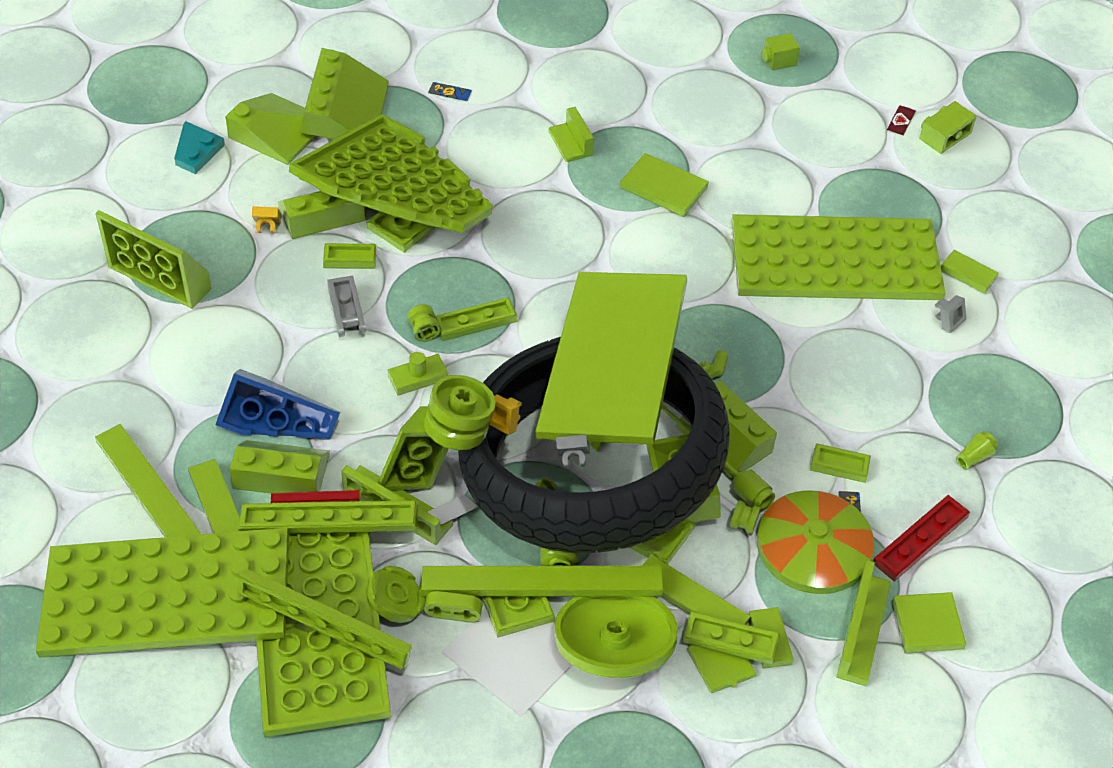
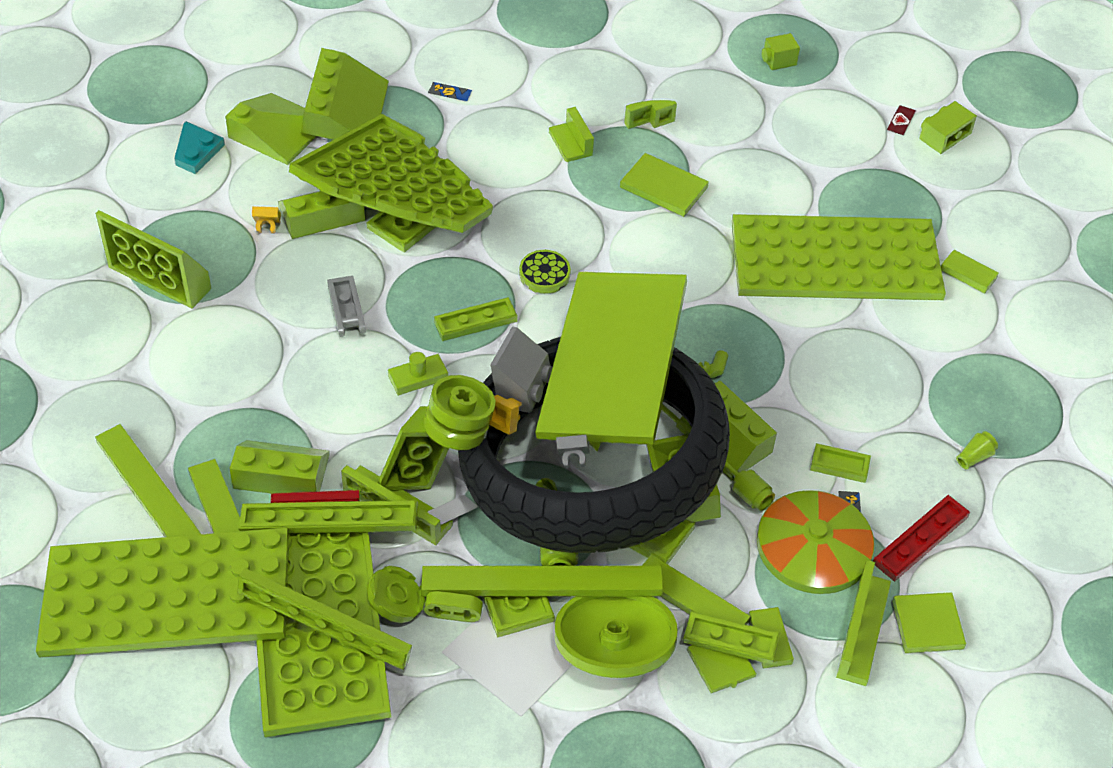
blue wedge [215,369,340,439] -> none
lime tile [323,243,377,269] -> none
lime wheel [407,304,441,342] -> none
lime wheel [730,500,761,534] -> none
light grey tile [935,295,966,333] -> none
none -> light grey slope [490,327,553,413]
none -> lime tile [519,249,571,294]
none -> lime slope [624,100,677,129]

